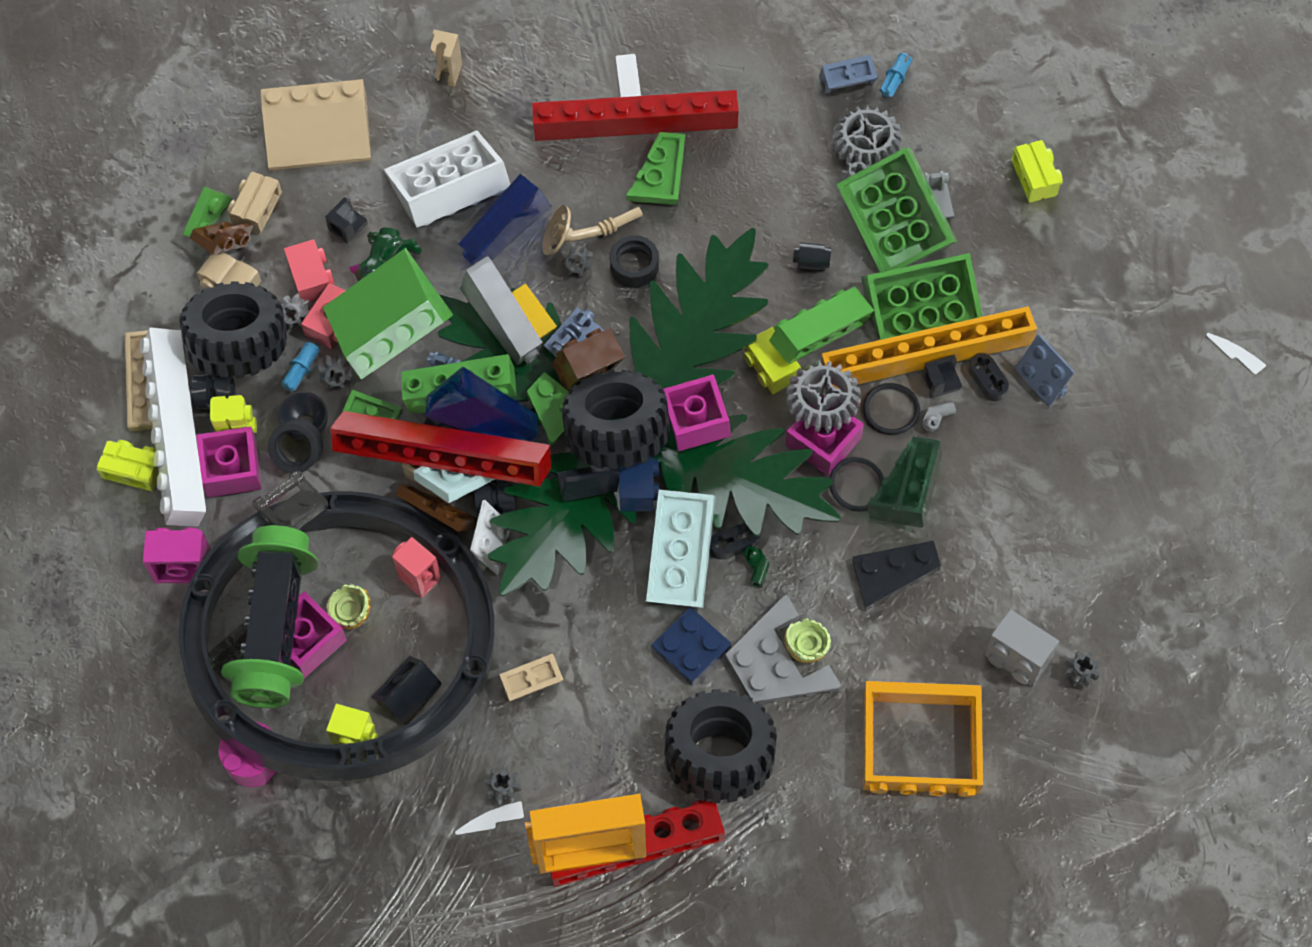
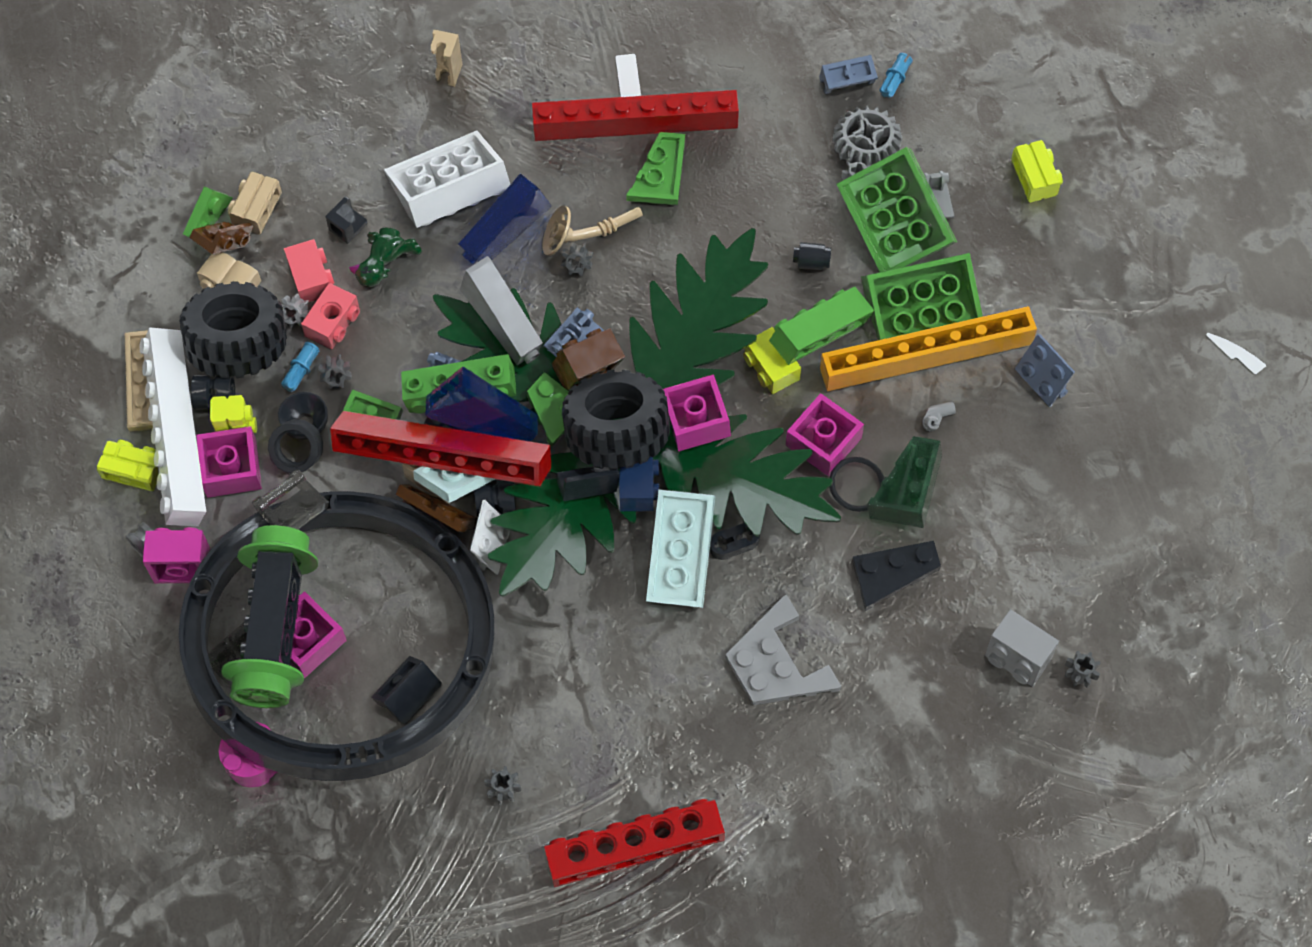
tan slope [261,79,371,171] -> none
bright green slope [323,248,453,380] -> none
neon yellow brick [326,704,378,744] -> none
yellowish green hair [327,585,371,629] -> none
coral brick [392,537,441,598] -> none
white sticker [455,801,524,835] -> none
tan hinge [499,653,563,701] -> none
yellow tile [512,283,557,339] -> none
light orange window [525,794,646,874] -> none
black tyre [609,235,659,288] -> none
dark blue plate [651,607,731,685] -> none
black tyre [664,689,777,803] -> none
dark green arm [744,546,770,588] -> none
yellowish green hair [784,618,831,663] -> none
light grey gear [786,360,861,433] -> none
black tyre [863,383,920,435] -> none
light orange window [863,681,983,797] -> none
black panel [922,355,962,398] -> none
black beam [969,353,1009,402] -> none
none -> flat silver wheel [126,522,153,557]

